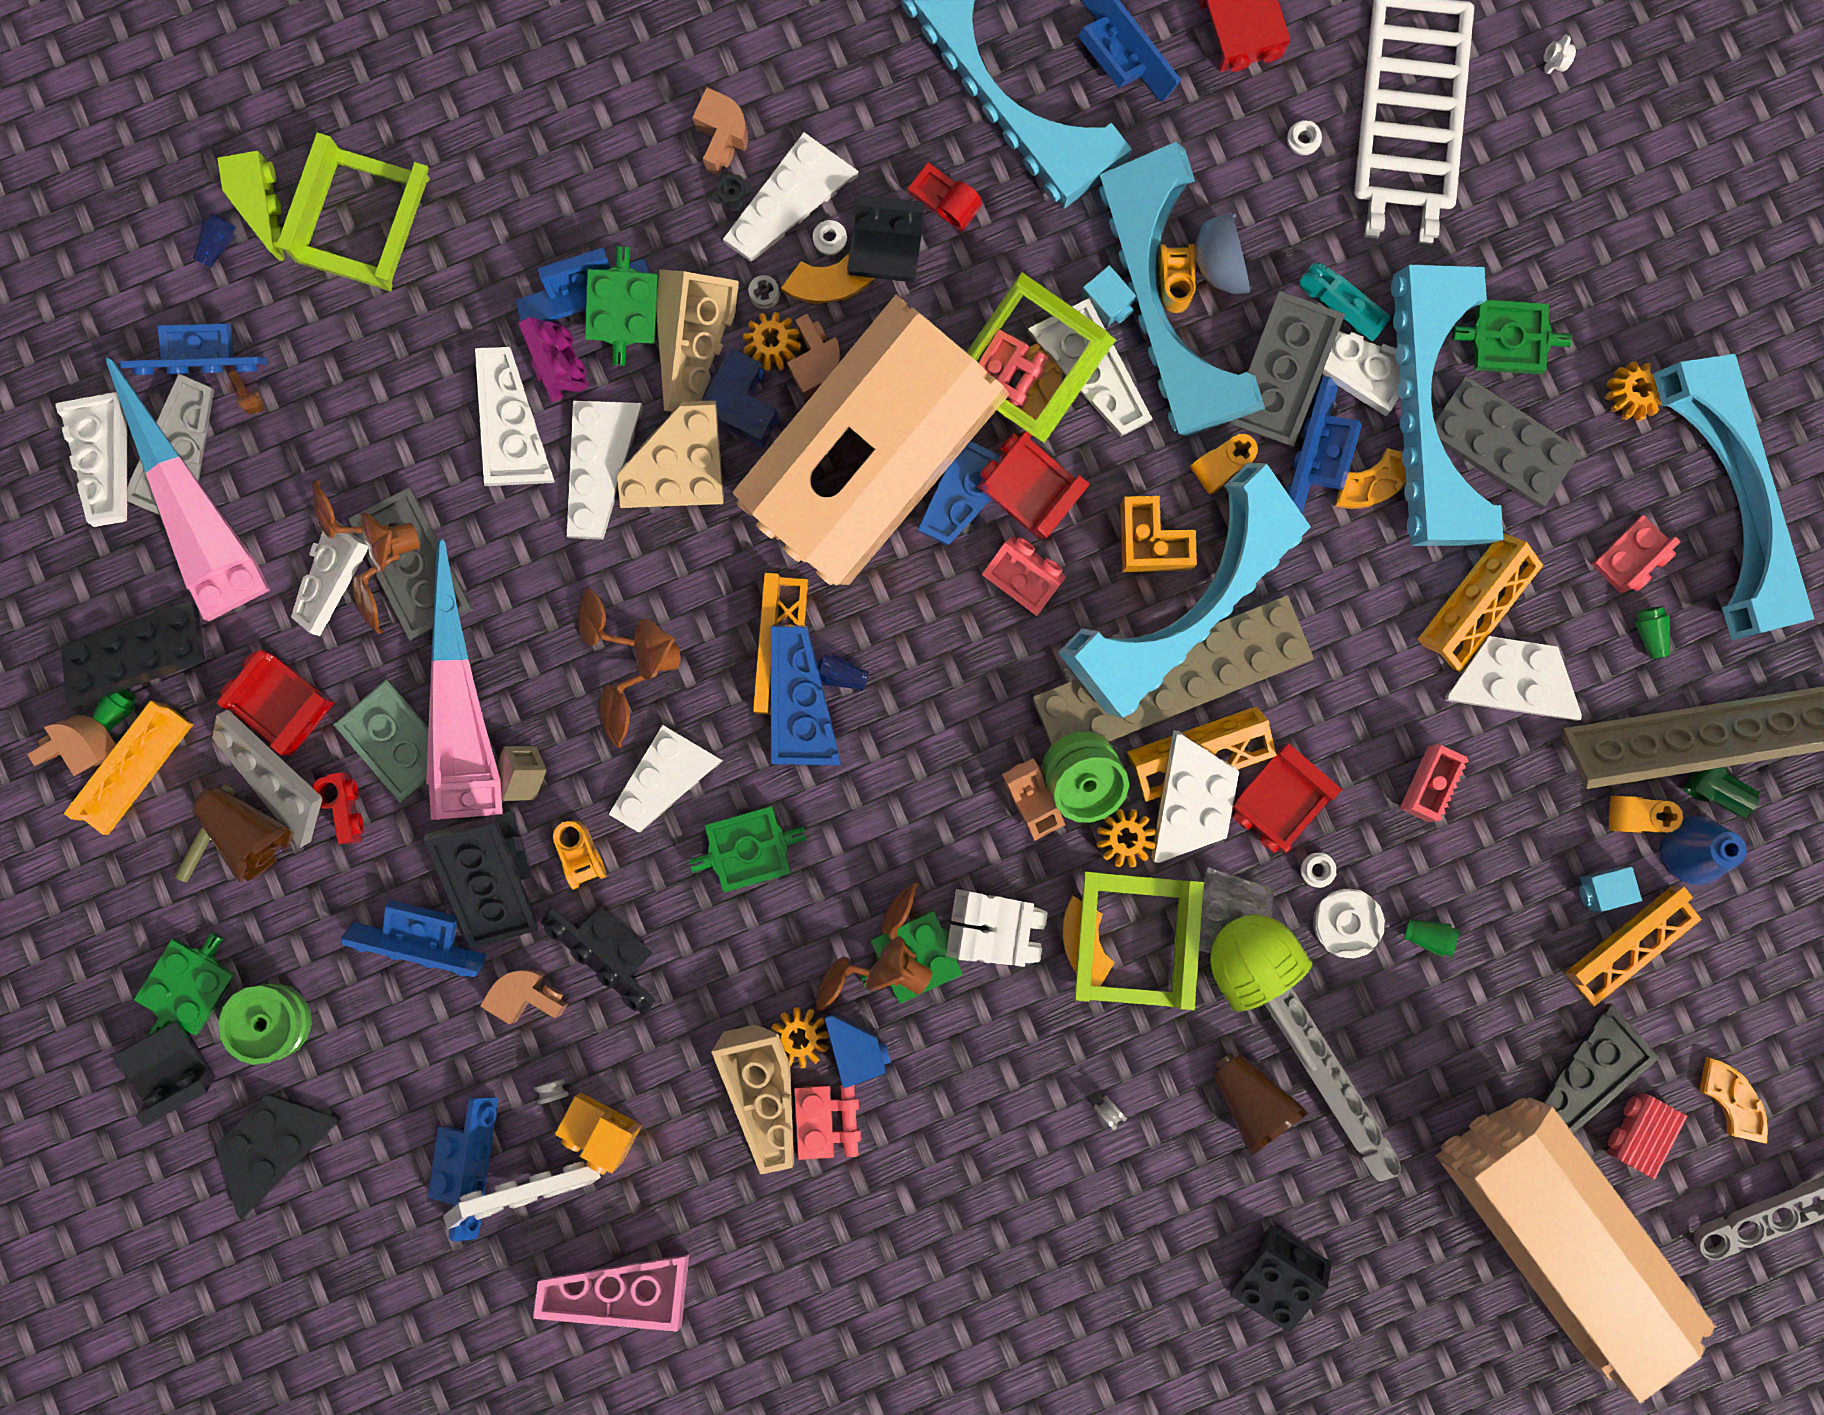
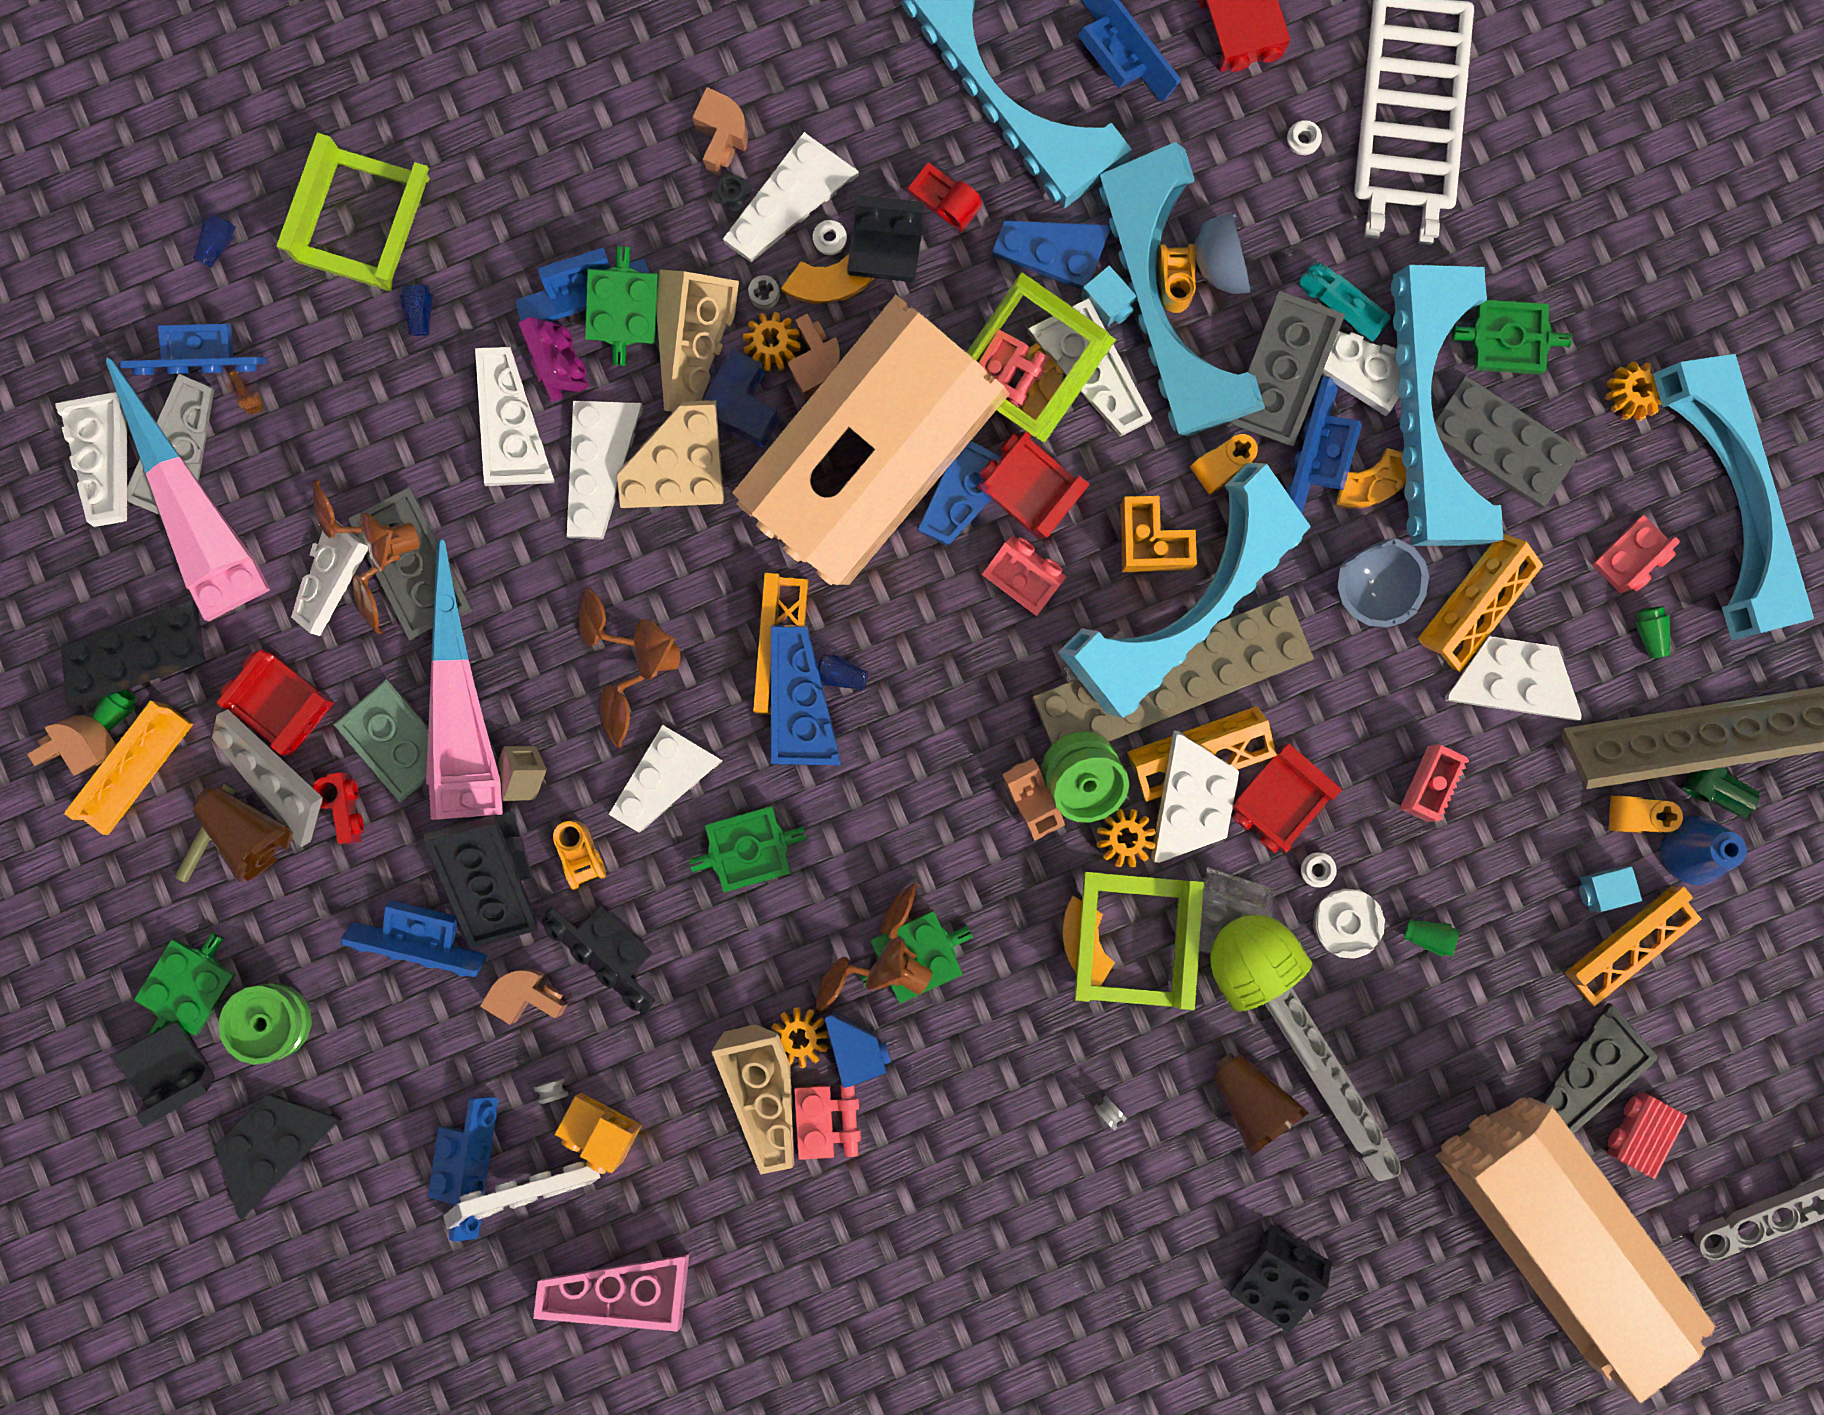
lime slope [217,151,285,261] -> none
white hips [946,889,1047,967] -> none
white plate [1544,35,1576,74] -> none
light orange tile [1699,1057,1768,1143] -> none
none -> clear blue cone [399,285,434,336]
none -> blue wing [992,221,1111,290]
none -> sand blue cylinder [1338,539,1430,628]

